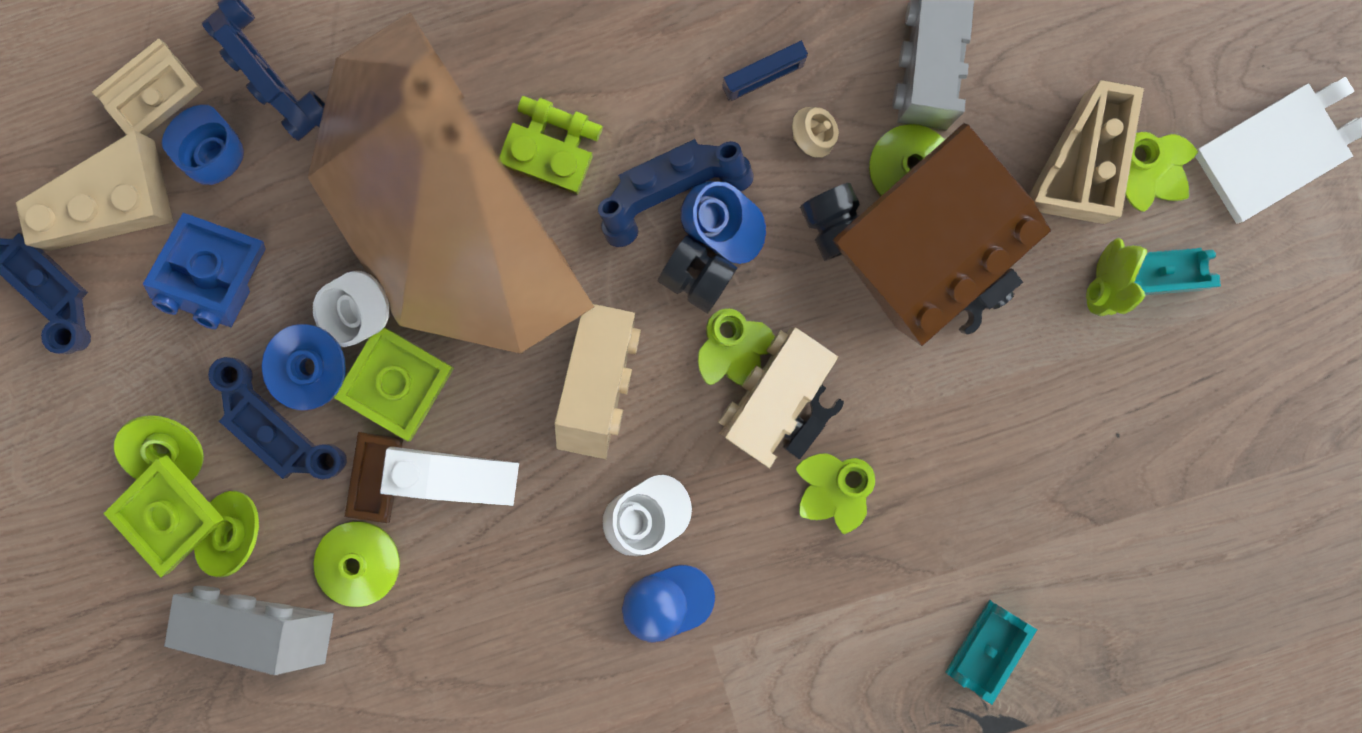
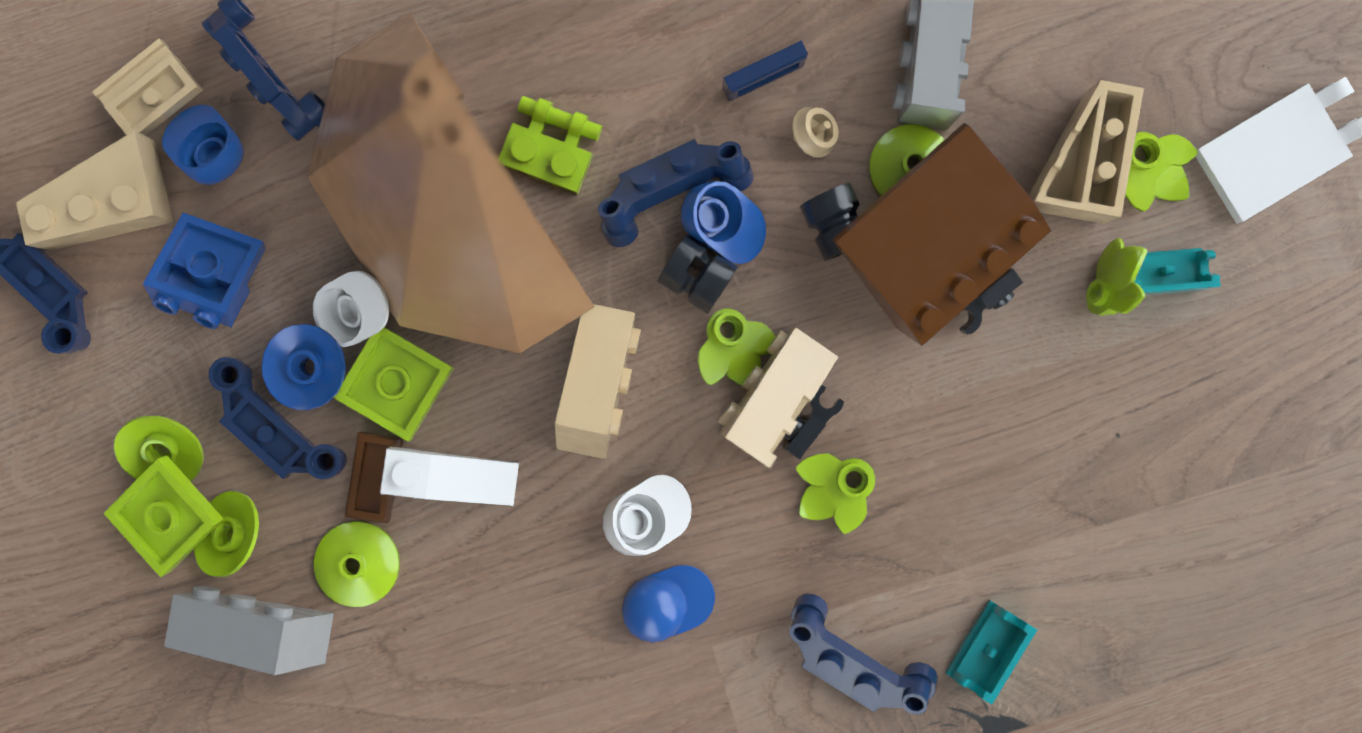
none -> dark blue plate [789,594,938,715]

